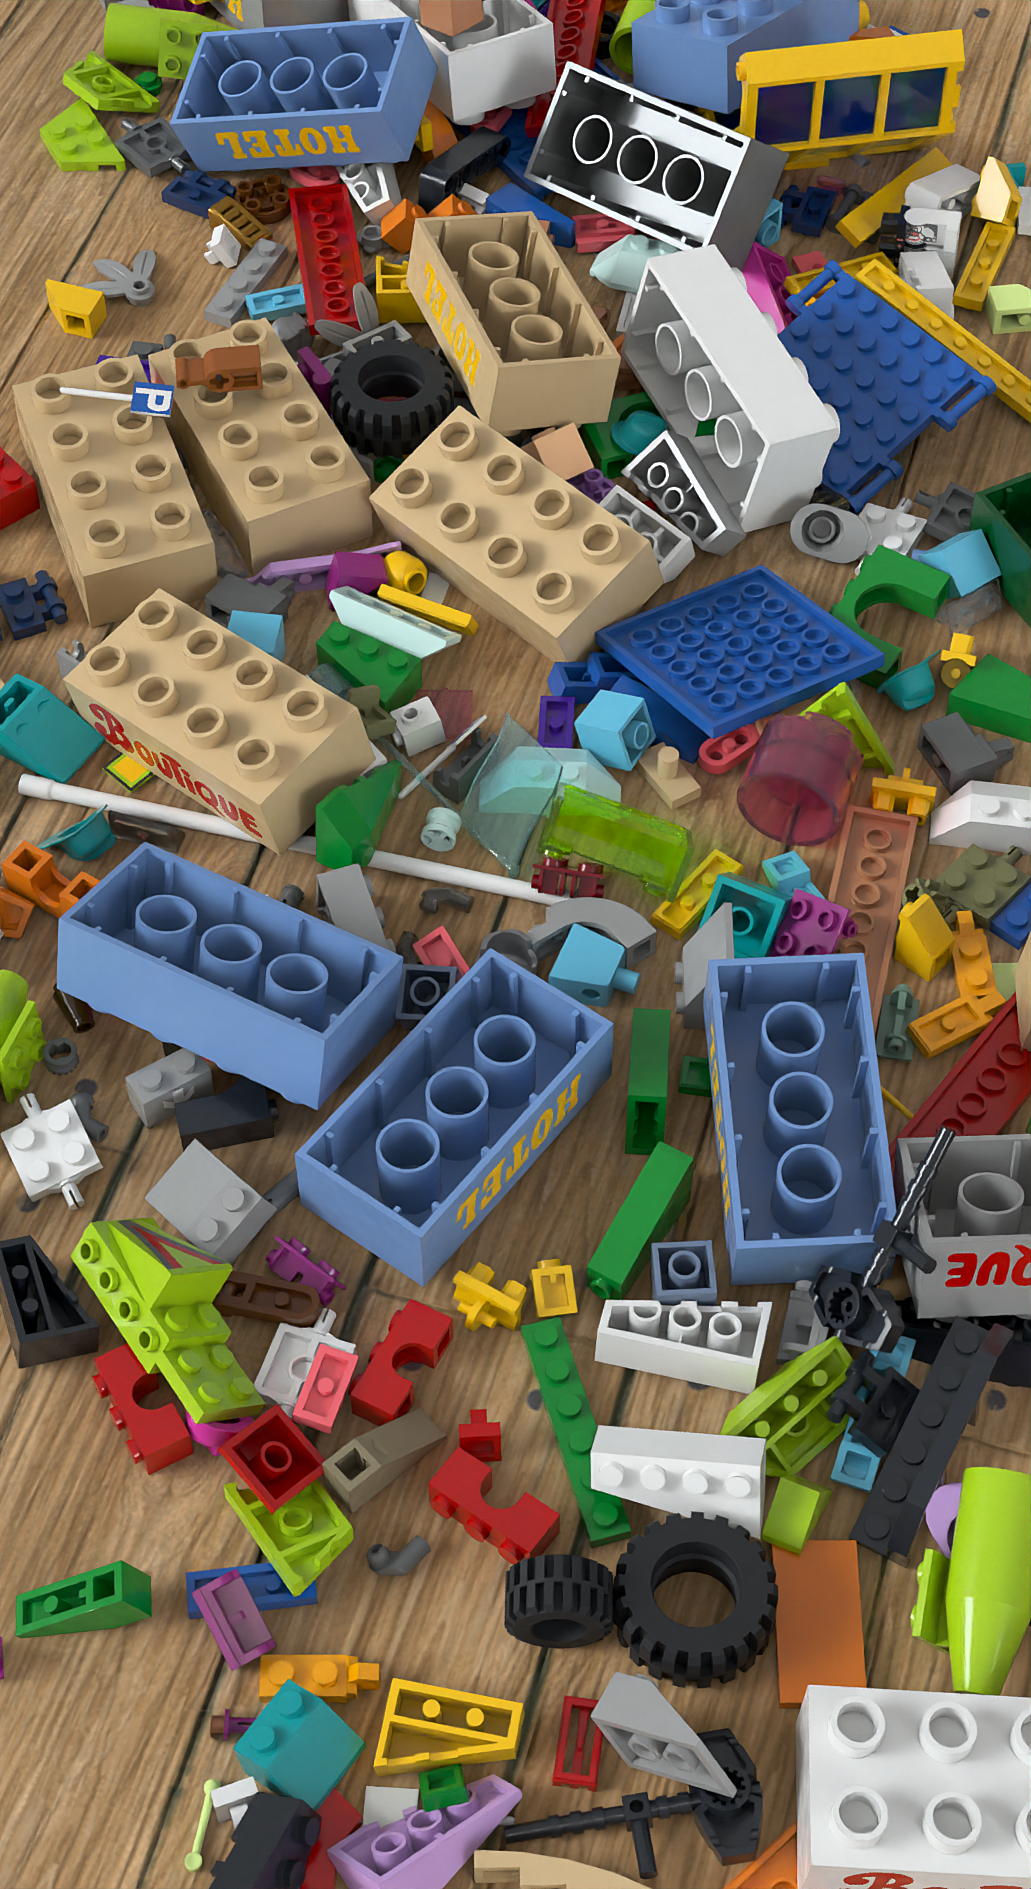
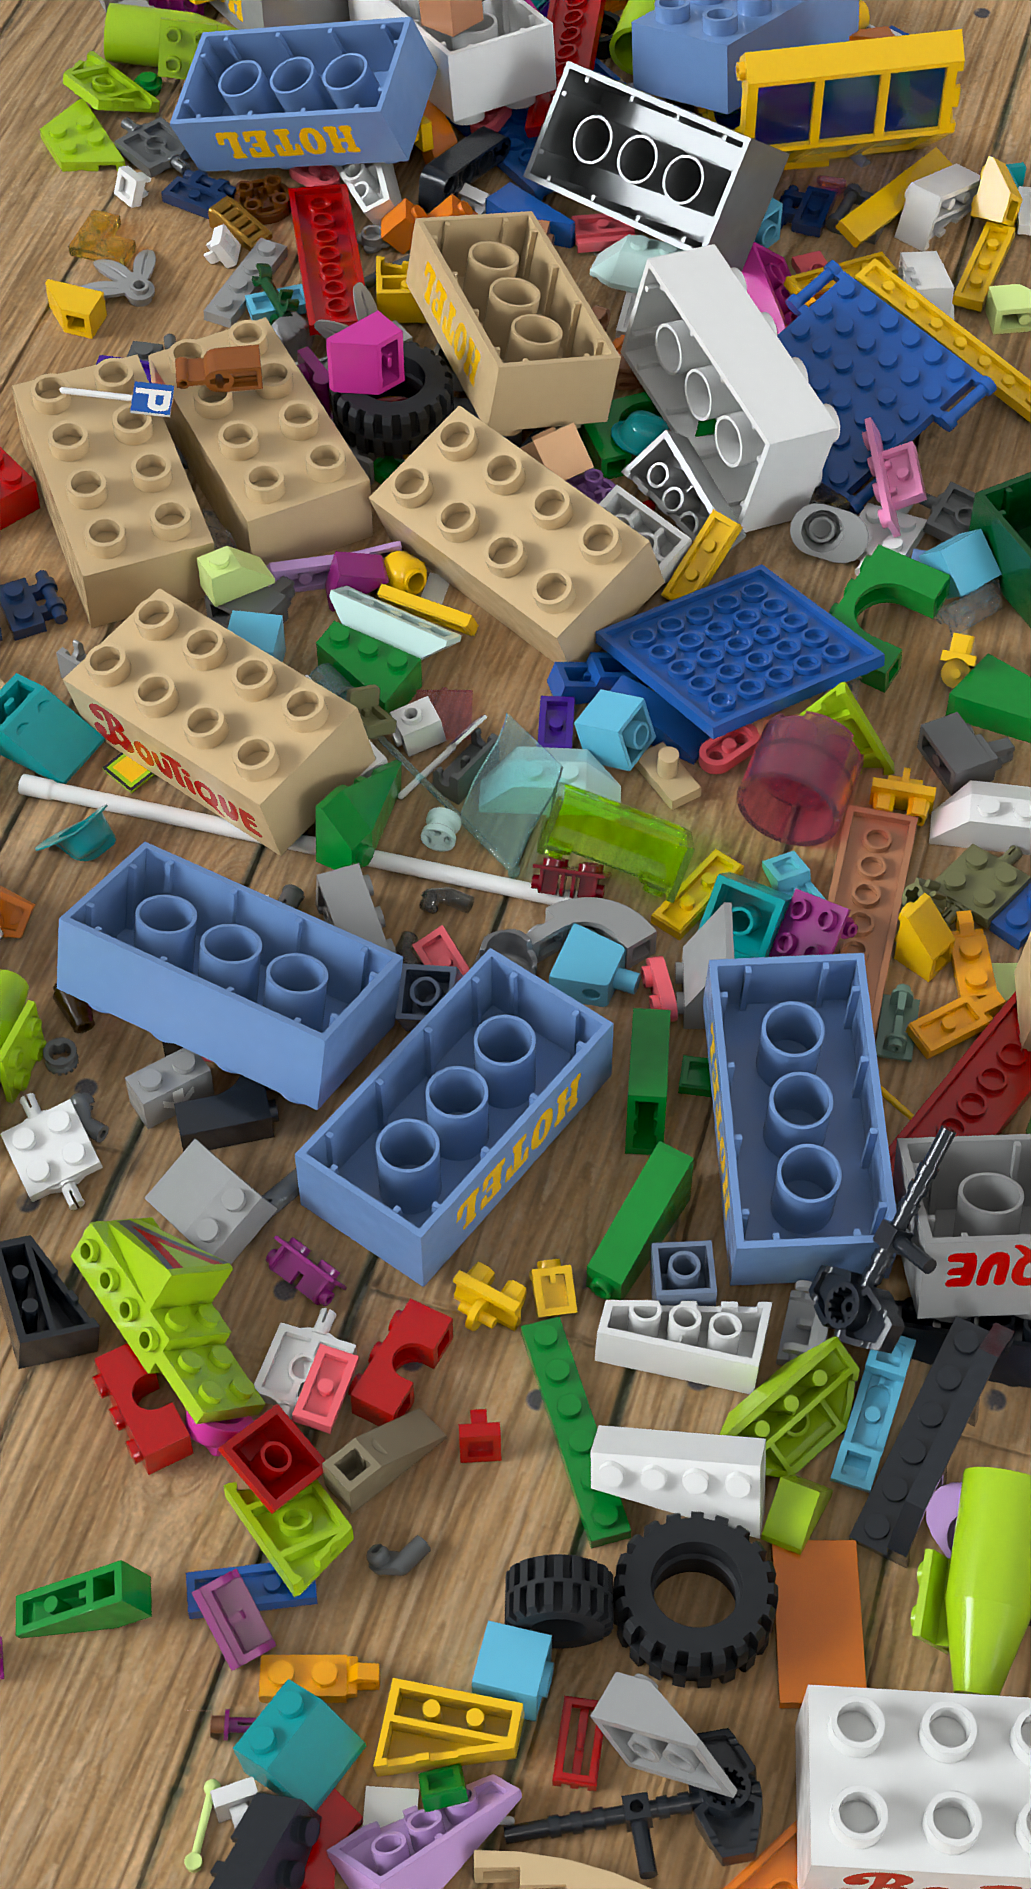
orange arch [1,840,100,918] -> none
clear smoke slope [108,810,185,853] -> none
reddish brown plate [212,1271,323,1328] -> none
red arch [428,1446,560,1565] -> none
black plate [826,1351,920,1458] -> none
teal piece [876,649,941,711] -> none
hips [879,205,962,277] -> none
none -> clear yellow plate [68,209,137,266]
none -> white tile [114,166,151,208]
none -> yellowish green slope [197,546,275,607]
none -> dark green bar [252,263,299,325]
none -> dark pink slope [326,311,405,395]
none -> medium azure head [472,1621,554,1722]
none -> coral plate [641,956,678,1022]
none -> yellow tile [661,509,743,601]
none -> bright pink bracket [862,417,927,538]

